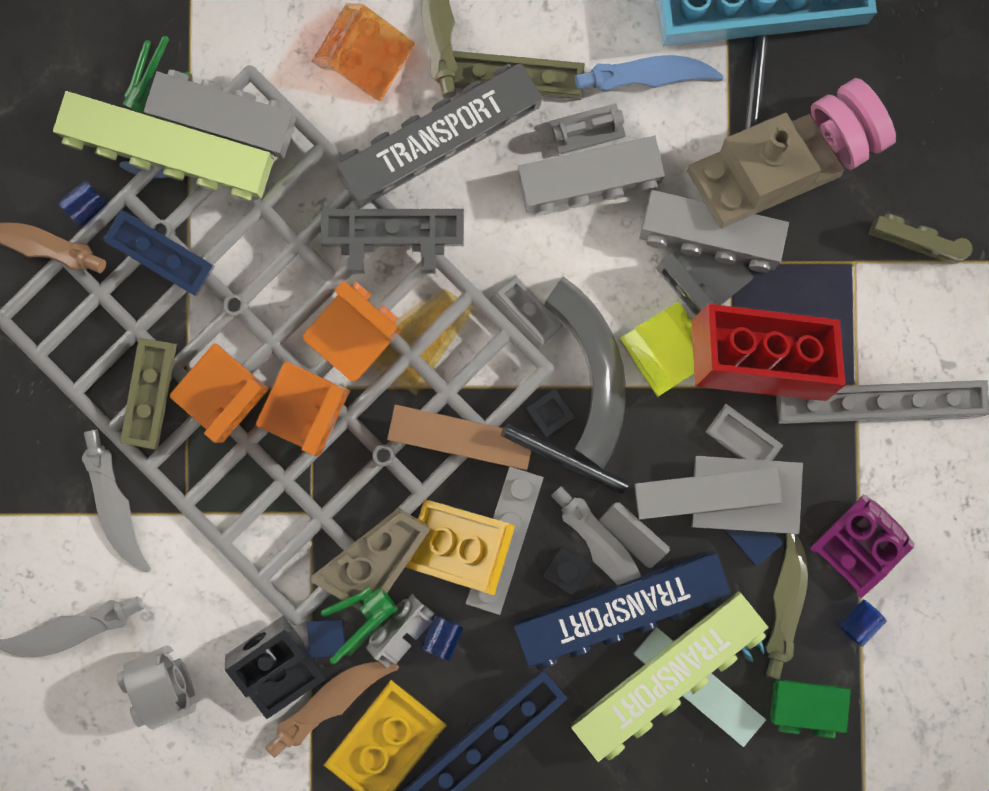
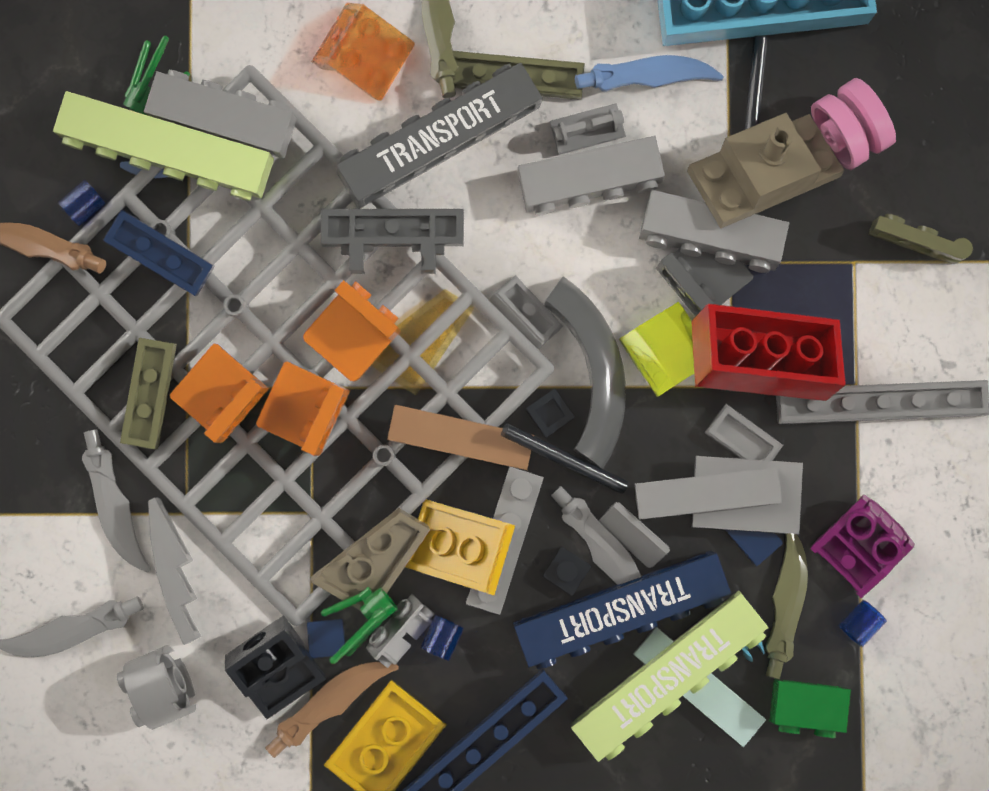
none -> light grey slope [148,498,201,645]

